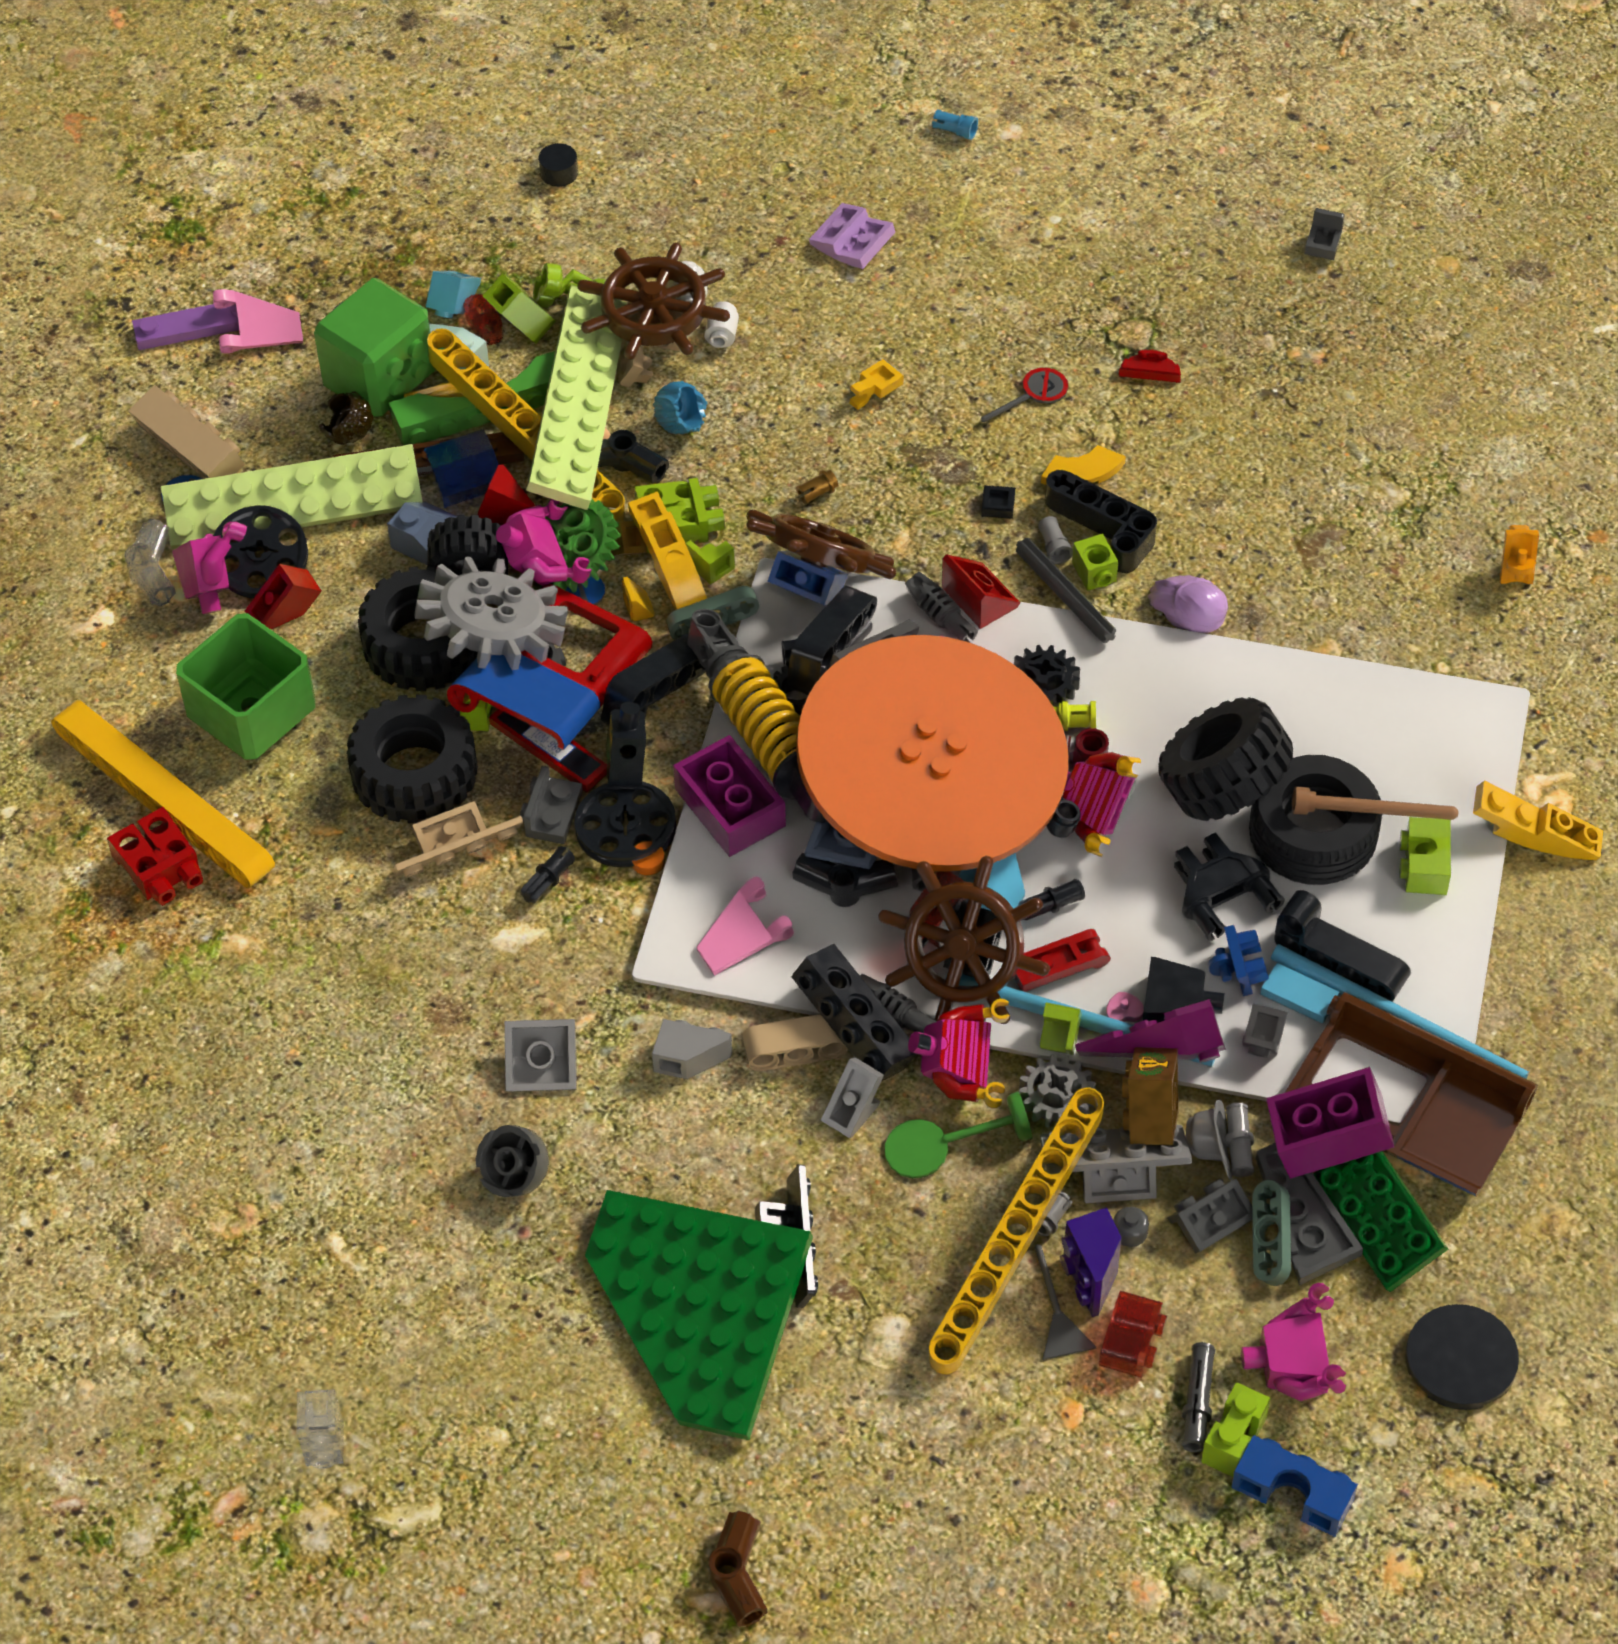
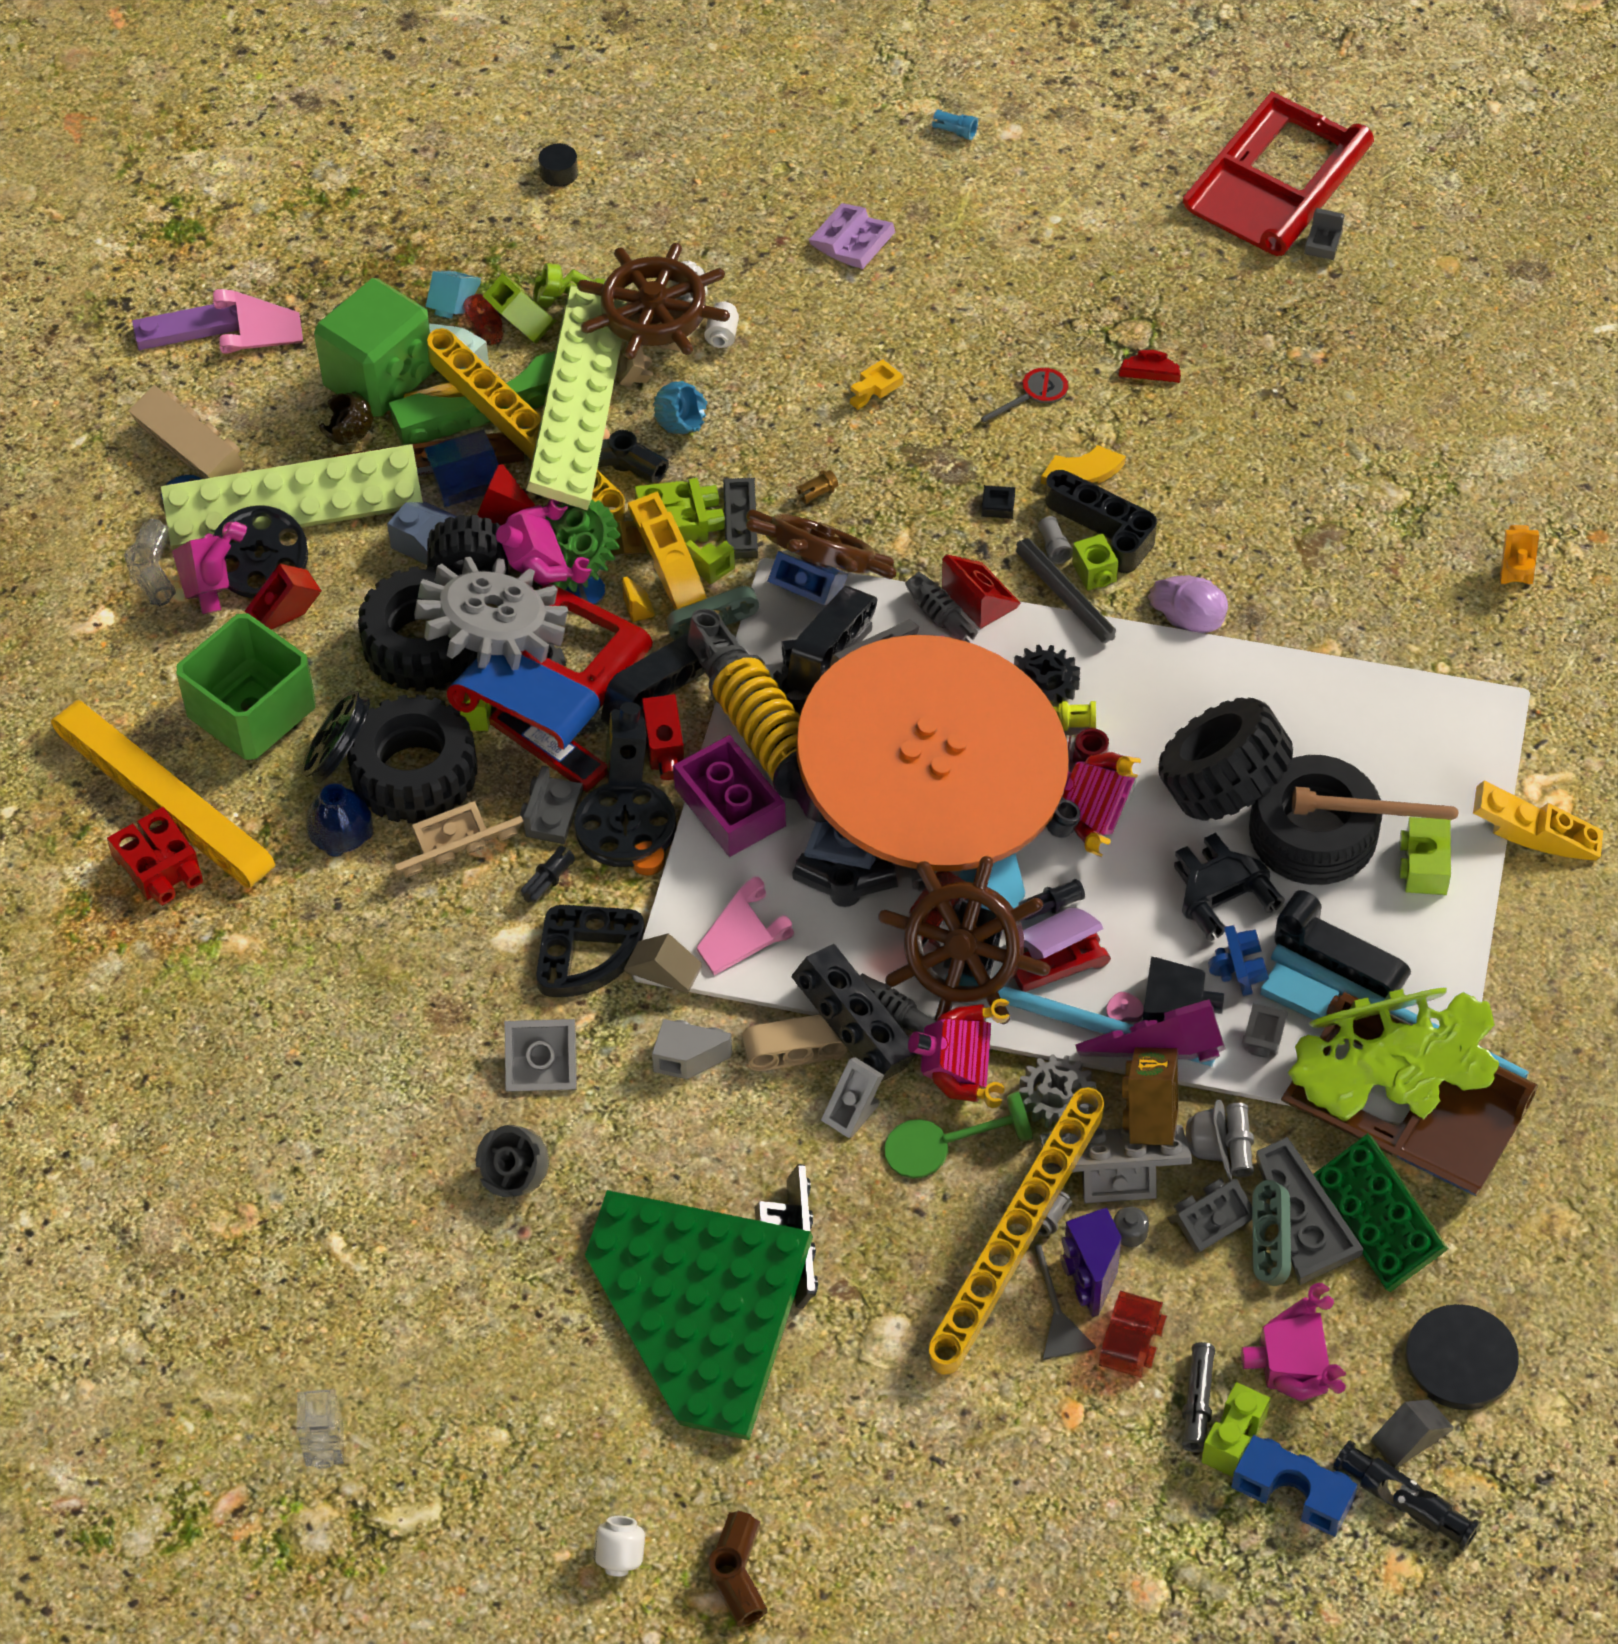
lime panel [1039,1002,1082,1055] -> none
magenta brick [1266,1067,1394,1179] -> none
none -> black wedge [302,690,370,783]
none -> clear blue piece [306,783,374,857]
none -> black beam [536,905,645,998]
none -> white head [593,1516,645,1577]
none -> dark tan slope [624,933,702,993]
none -> red torso [642,694,684,780]
none -> dark grey tile [723,478,758,559]
none -> lavender slope [1023,908,1104,959]
none -> red piece [1183,91,1374,256]
none -> lime plant [1287,988,1499,1121]
none -> black piece [1333,1440,1481,1552]
none -> flat silver slope [1371,1399,1454,1469]

